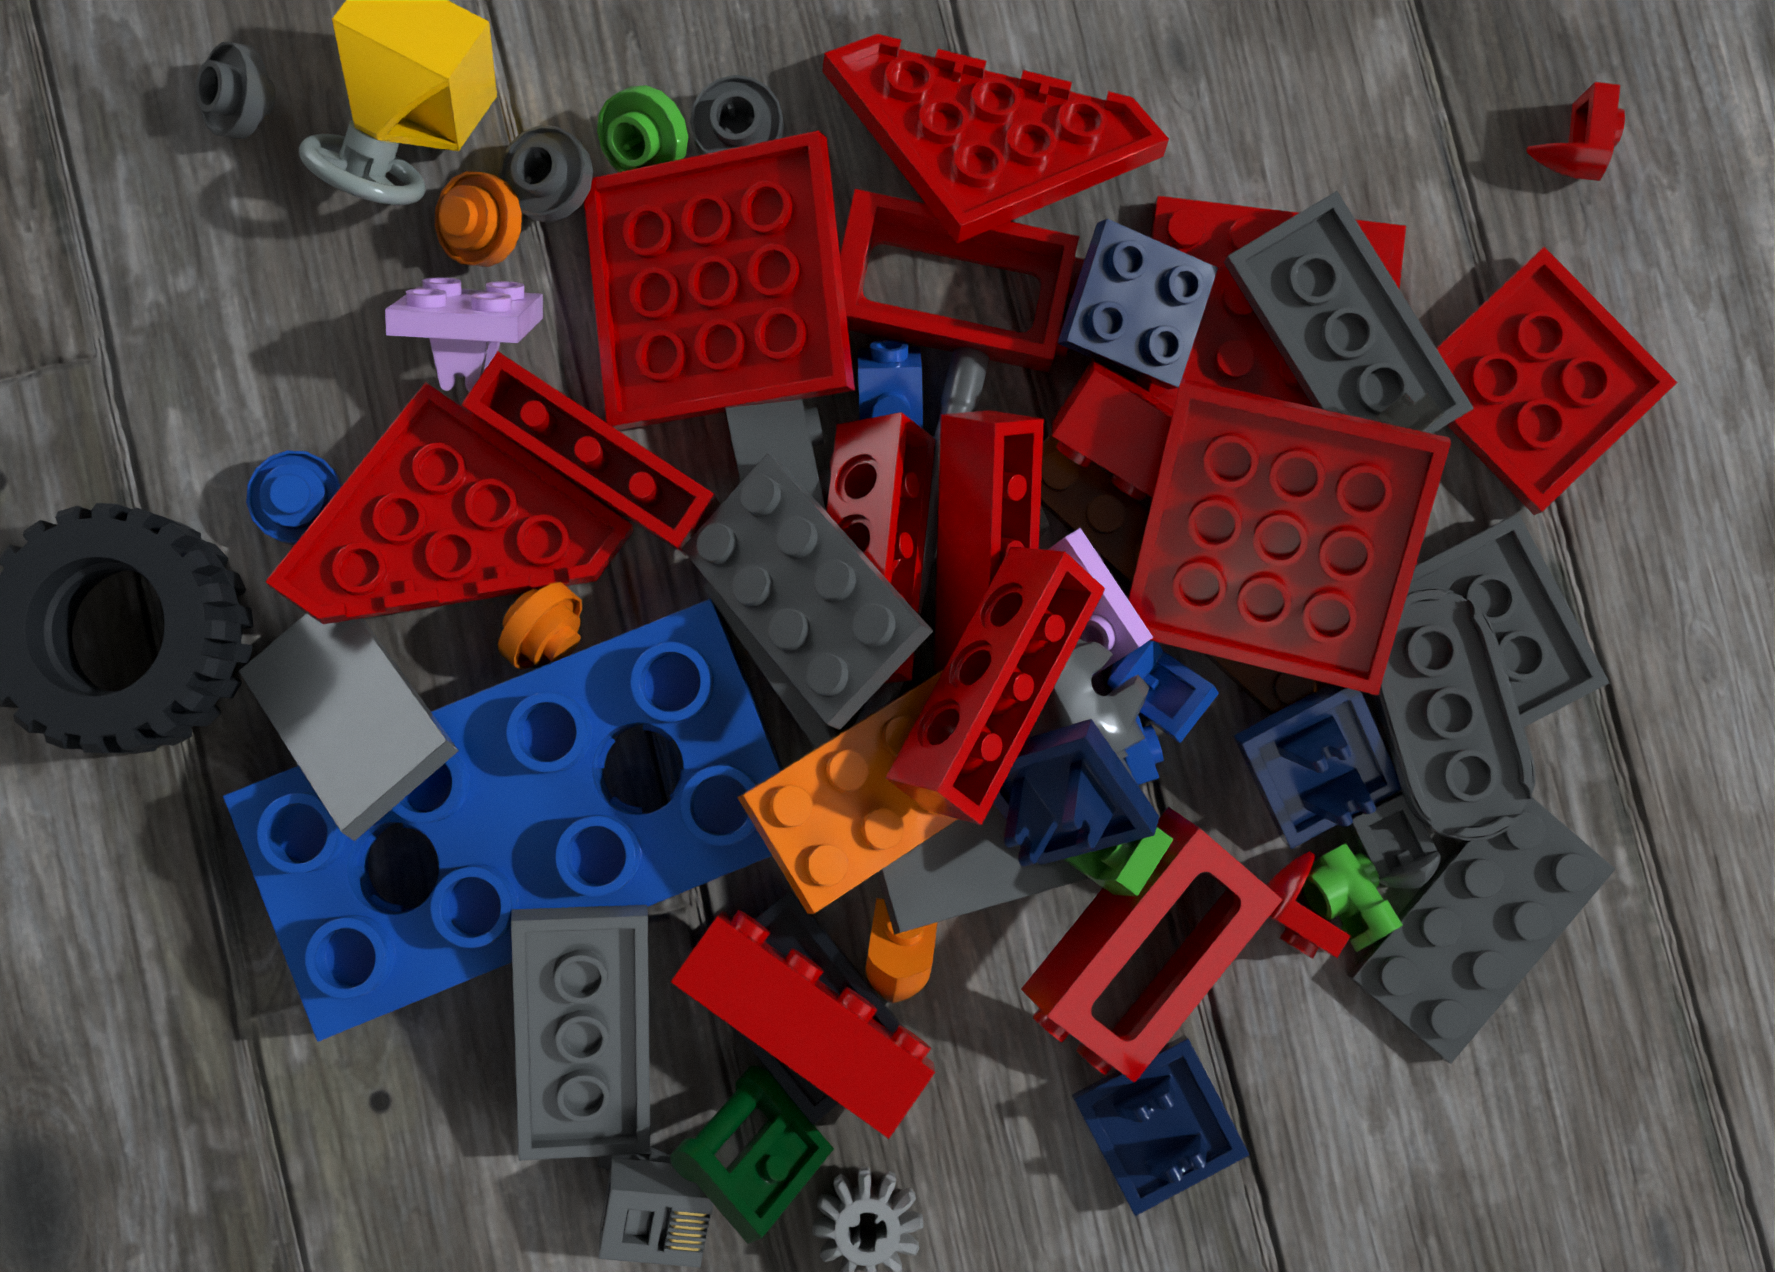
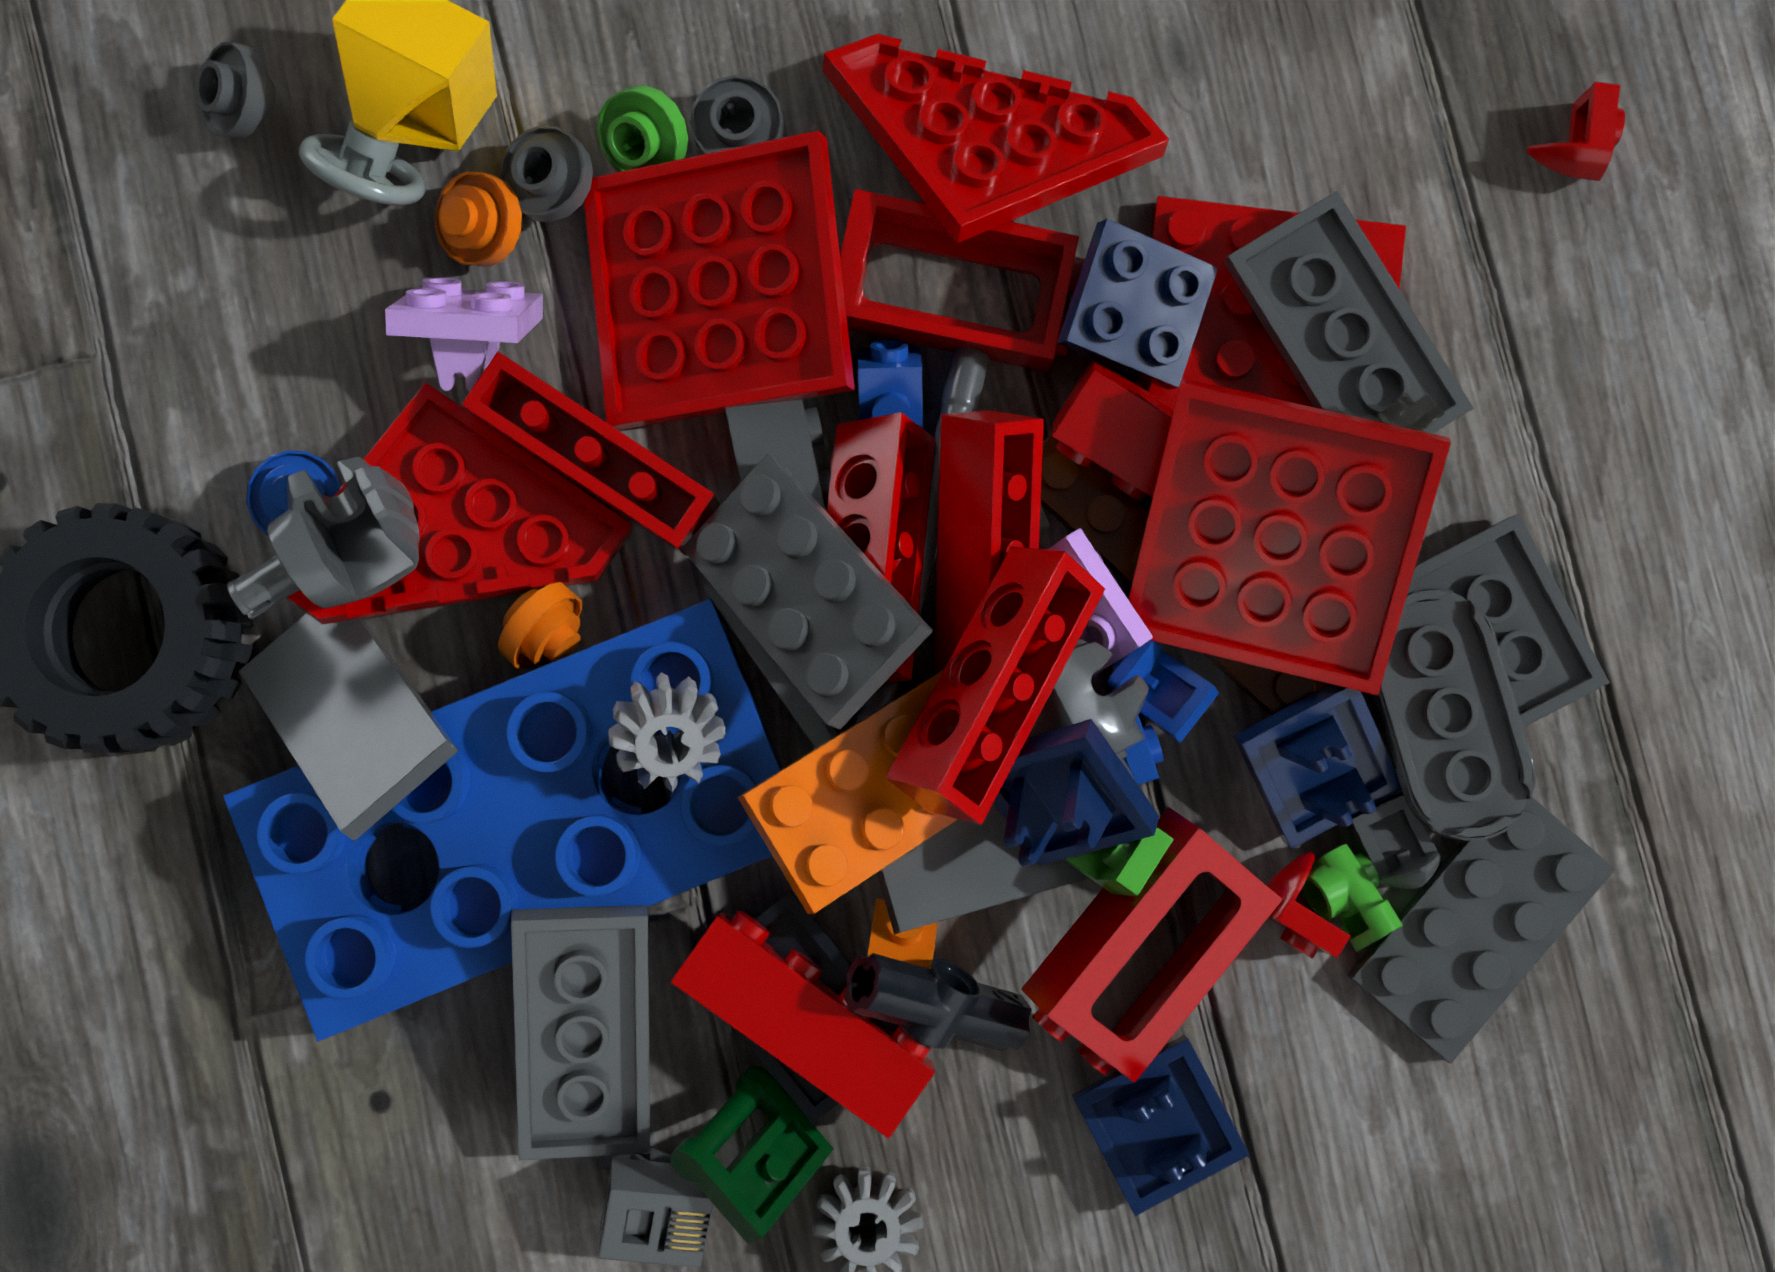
red plate [1436,247,1678,515] -> none
none -> dark grey piece [227,457,420,619]
none -> light grey gear [608,672,726,793]
none -> black piece [844,953,1032,1051]

